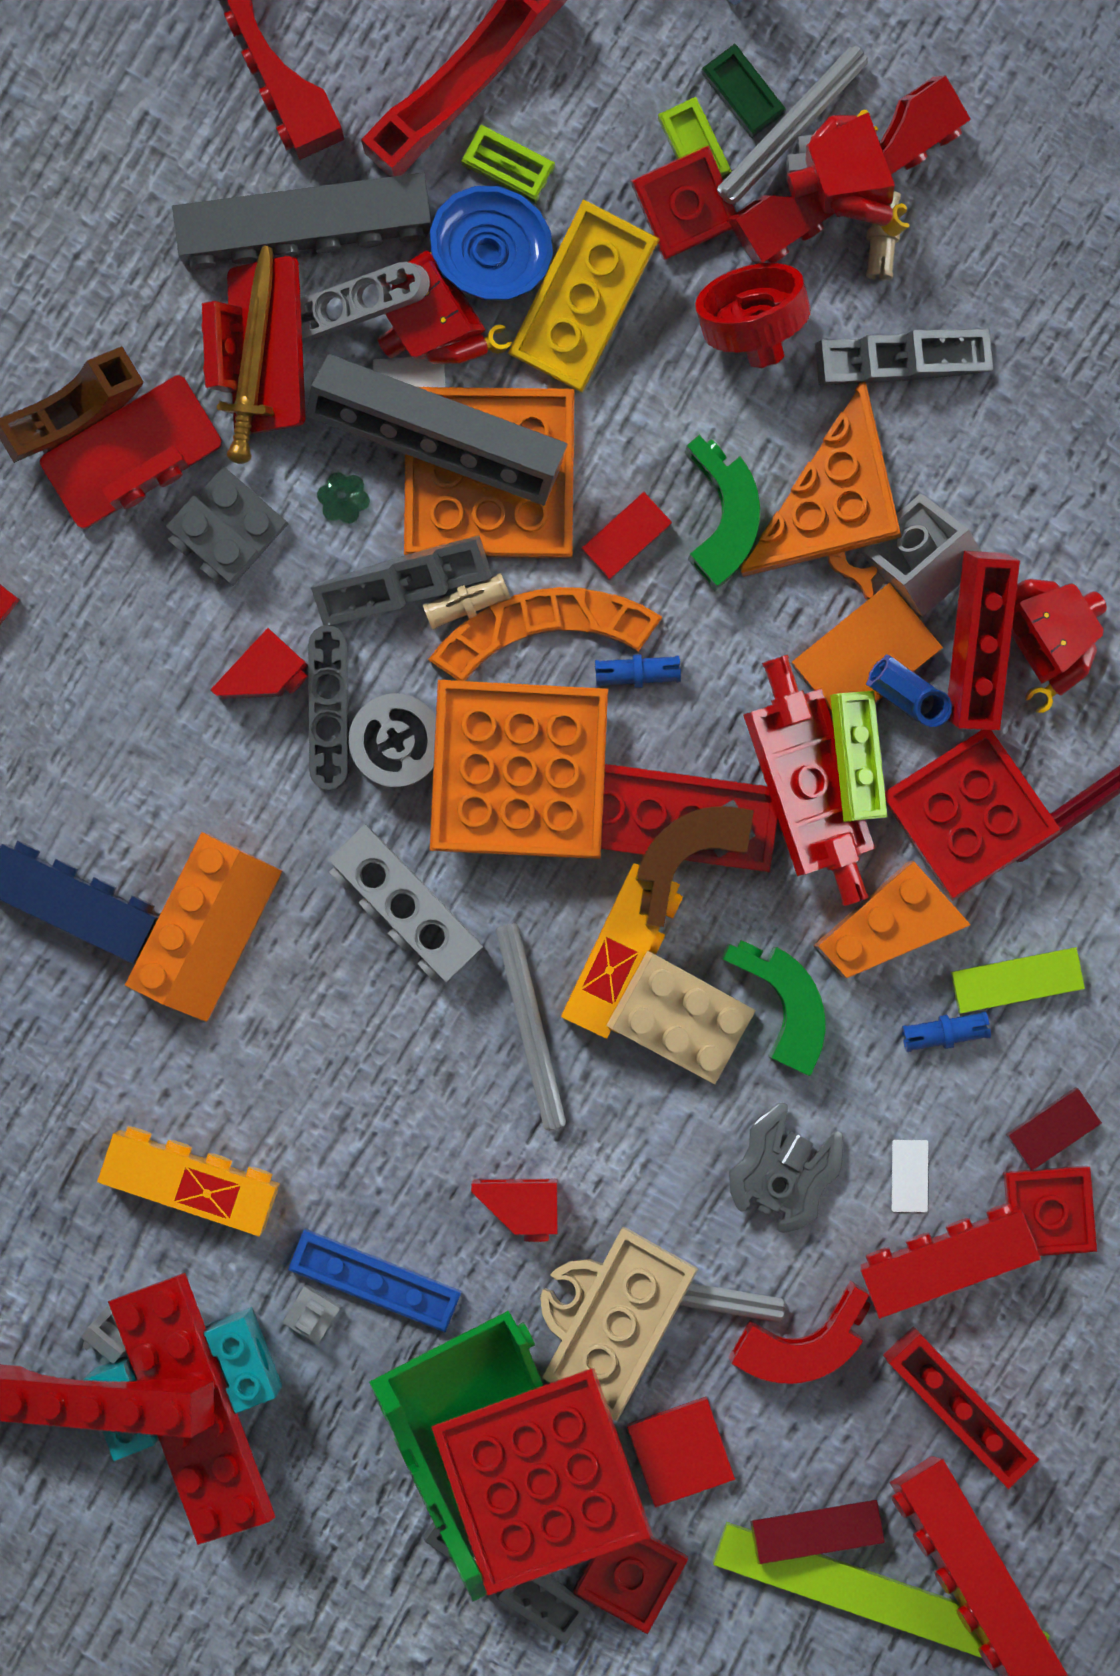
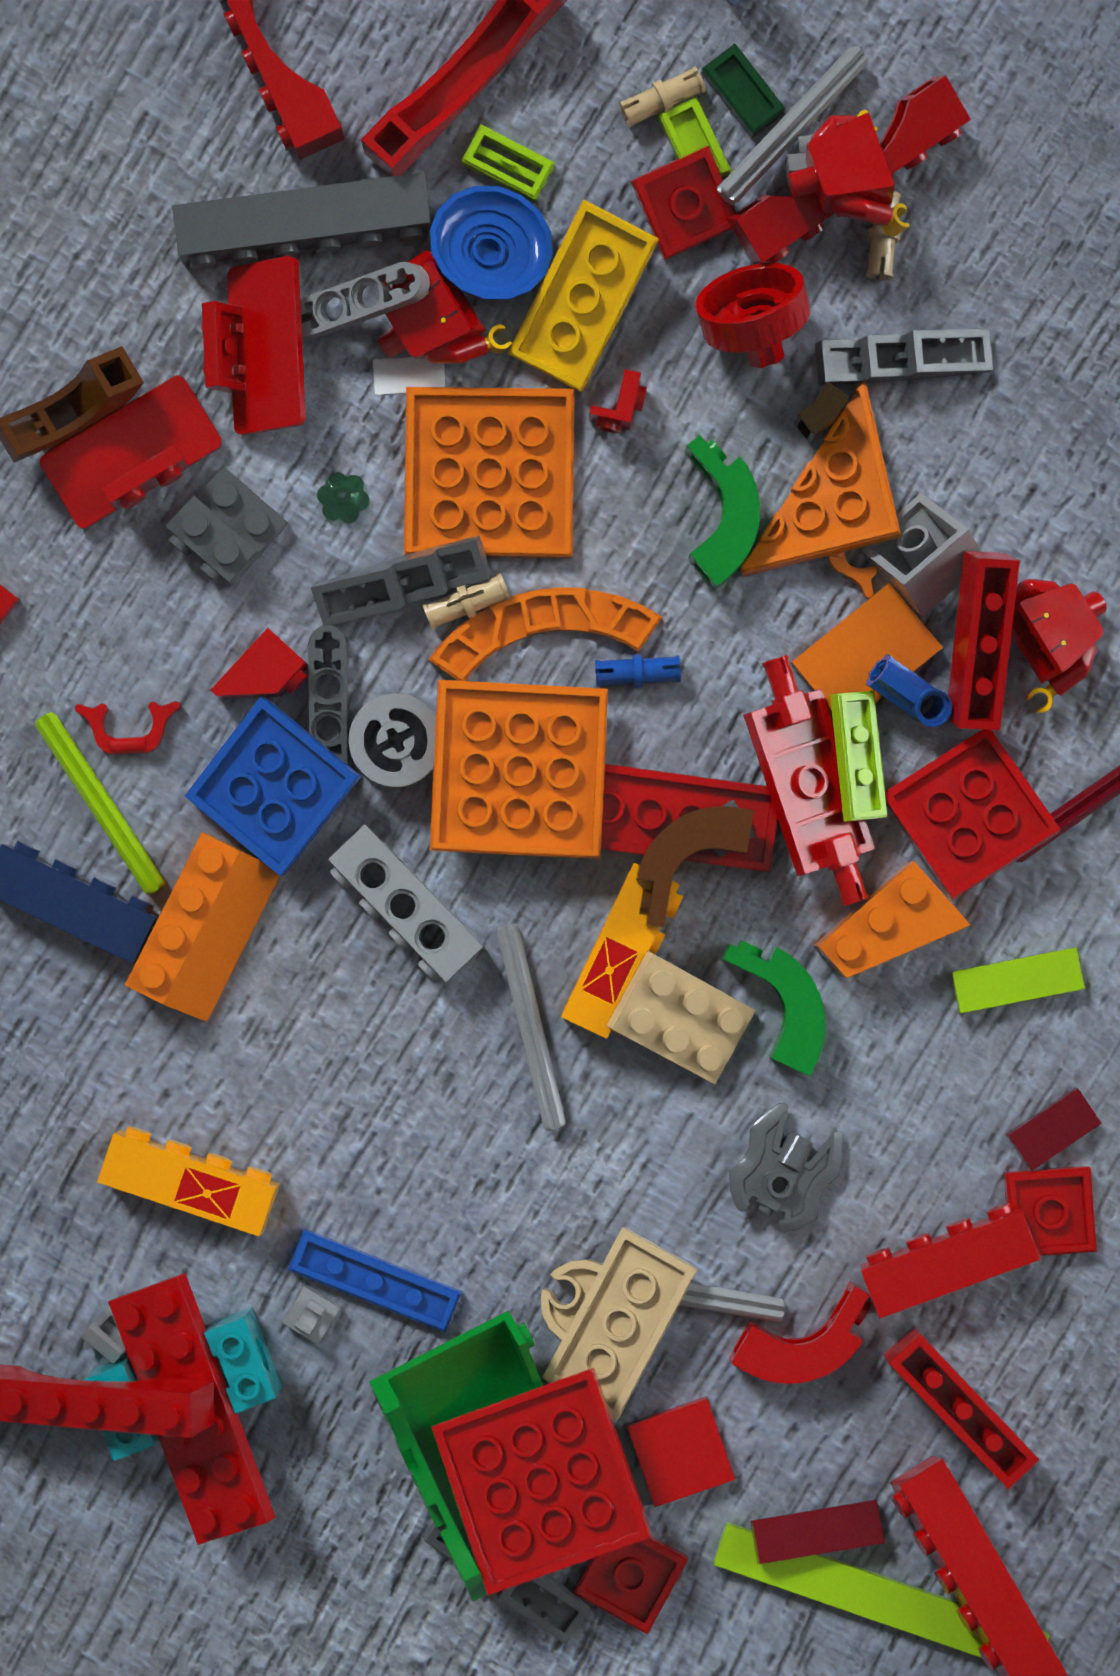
pearl gold sword [217,246,274,464] -> none
dark grey brick [305,354,568,506] -> none
red slope [471,1178,558,1242] -> none
red tile [581,492,672,581] -> none
white sticker [892,1140,928,1212] -> none
blue pin [901,1011,991,1052] -> none
none -> lime axle [35,712,166,895]
none -> red helmet [75,701,182,755]
none -> blue plate [185,697,362,876]
none -> red bracket [589,369,647,433]
none -> tan pin [619,67,706,128]
none -> dark brown piece [794,382,850,444]

